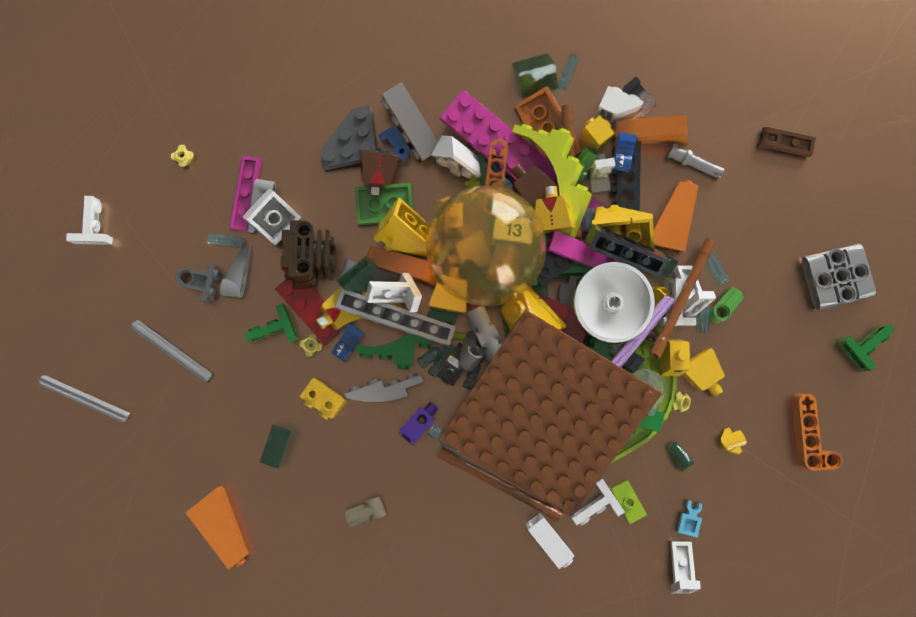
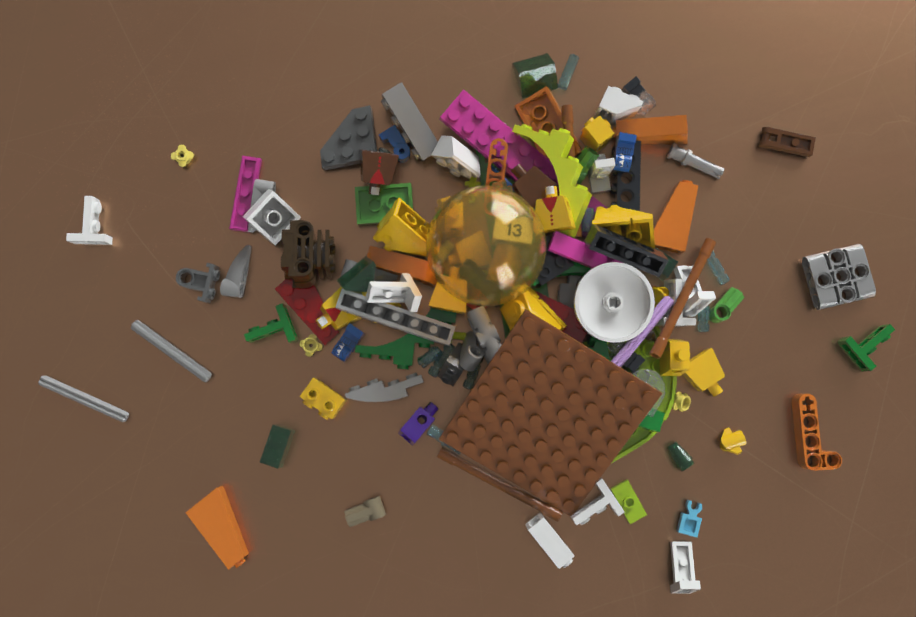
clear light blue axle [207,233,245,248] -> none

